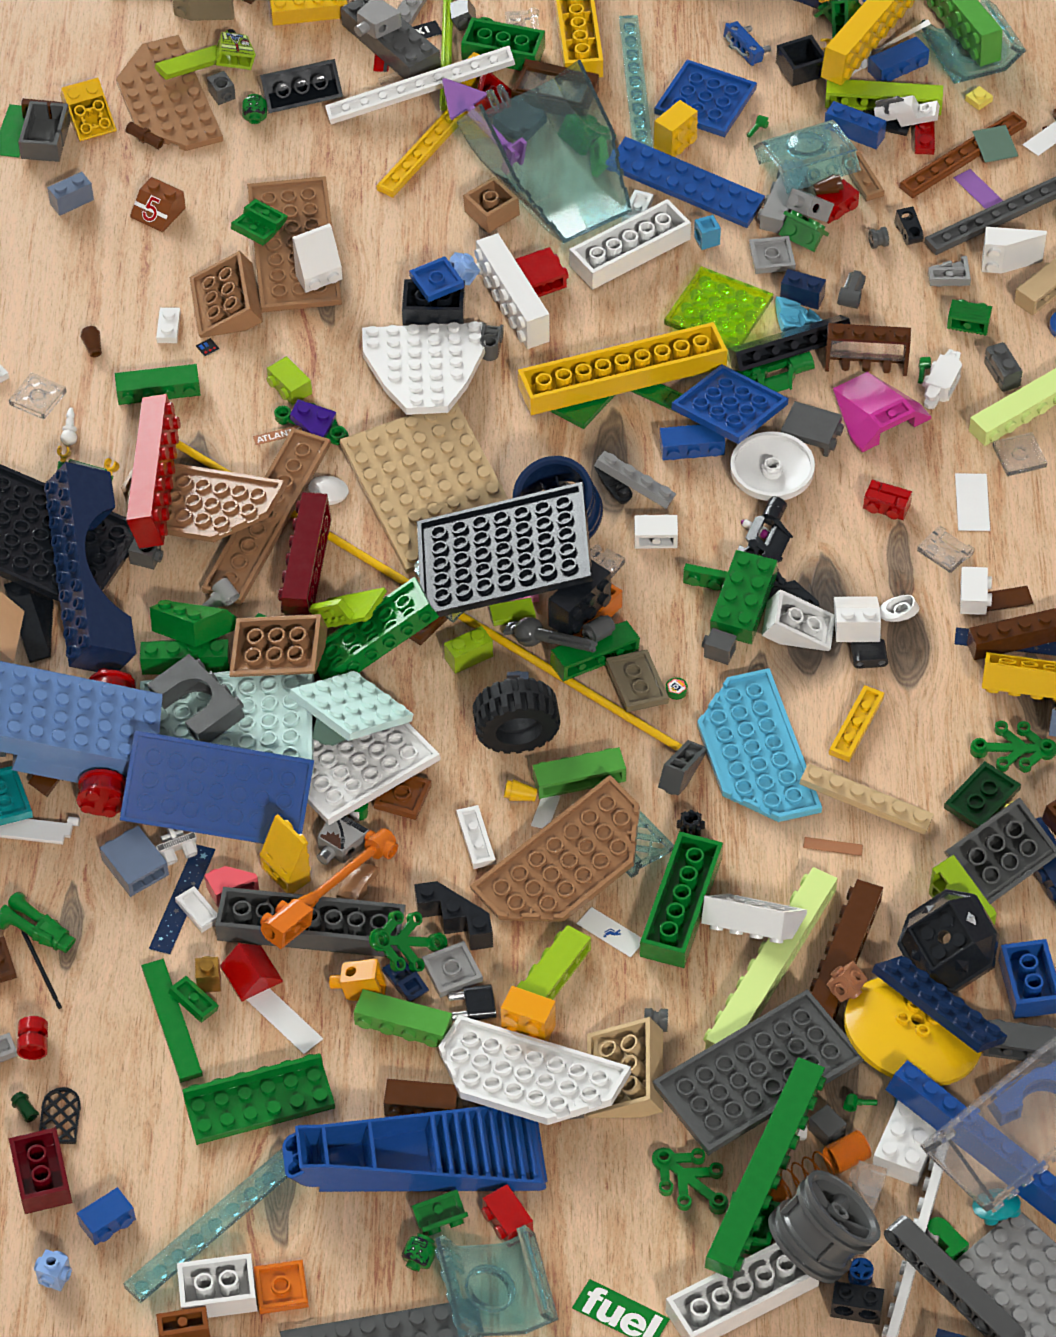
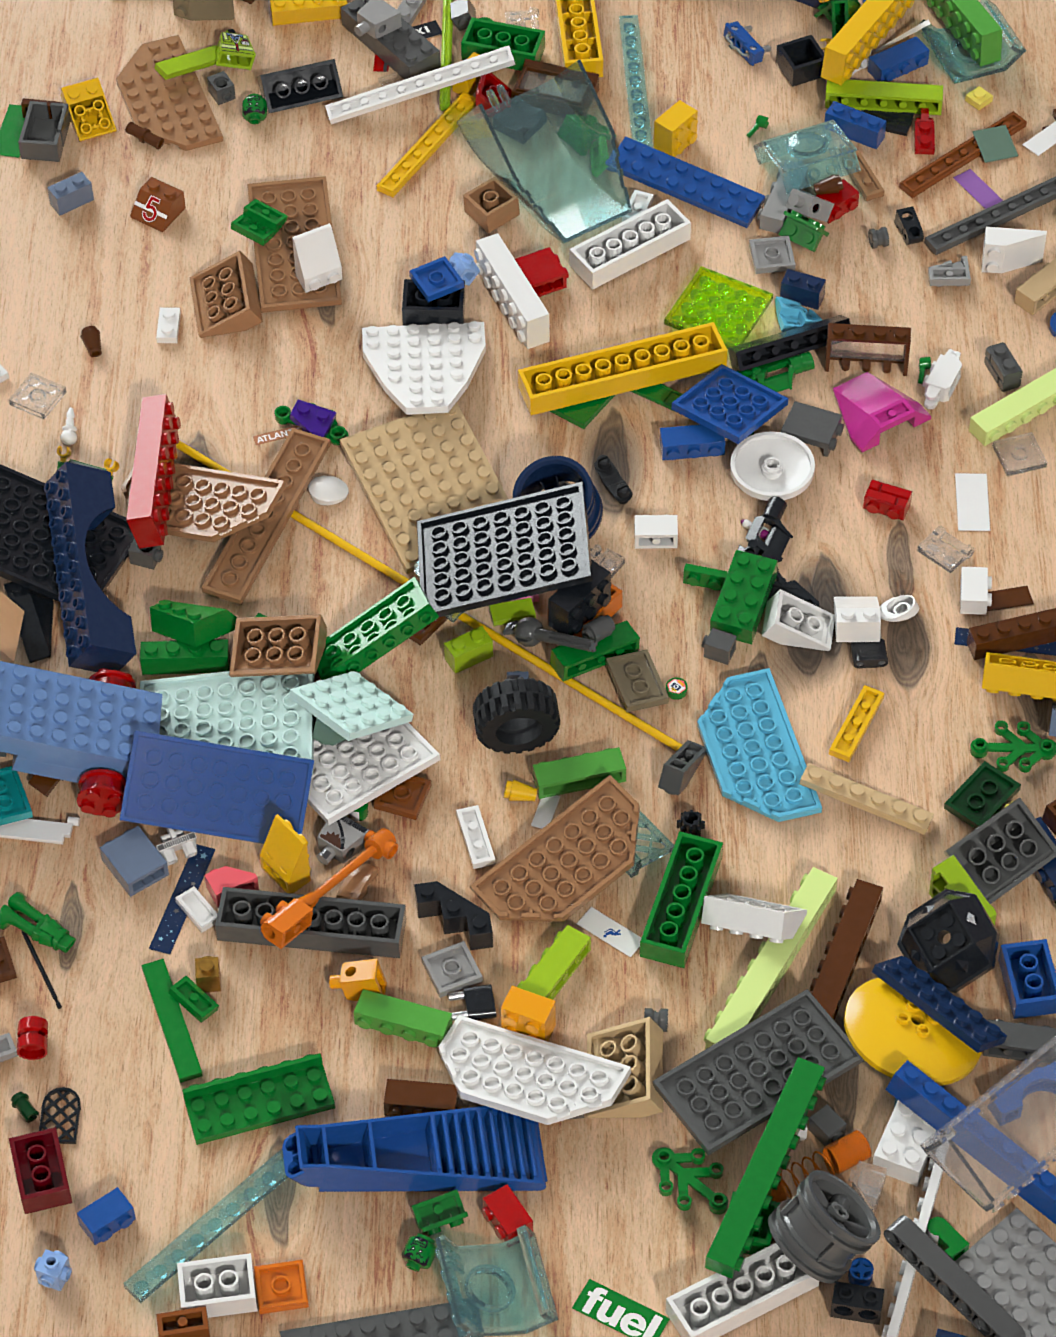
green brick [115,364,201,405] -> none
dark grey arch [147,654,245,743] -> none
black sticker [196,338,219,356] -> none
light grey pin [201,578,240,608] -> none
red slope [220,943,283,1002] -> none
white sticker [246,988,323,1054] -> none
lime brick [266,356,312,405] -> none
dark red brick [278,492,332,616] -> none
lime bracket [309,587,387,628] -> none
green plant [369,911,447,972] -> none
dark blue slope [382,956,429,1002] -> none
medium lavender piece [442,78,527,174] -> none
dark grey piece [480,323,504,361] -> none
light grey plate [594,451,676,509] -> none
blue plate [654,59,757,138] -> none
dark azure brick [694,215,721,250] -> none
nougat sticker [803,837,863,856] -> none
nougat brick [826,961,867,1002] -> none
dark grey piece [837,270,866,309] -> none
green hand [843,1094,878,1112] -> none
white plate [874,95,940,127] -> none
green brick [947,299,993,336] -> none
teal dish [972,1189,1021,1226] -> none

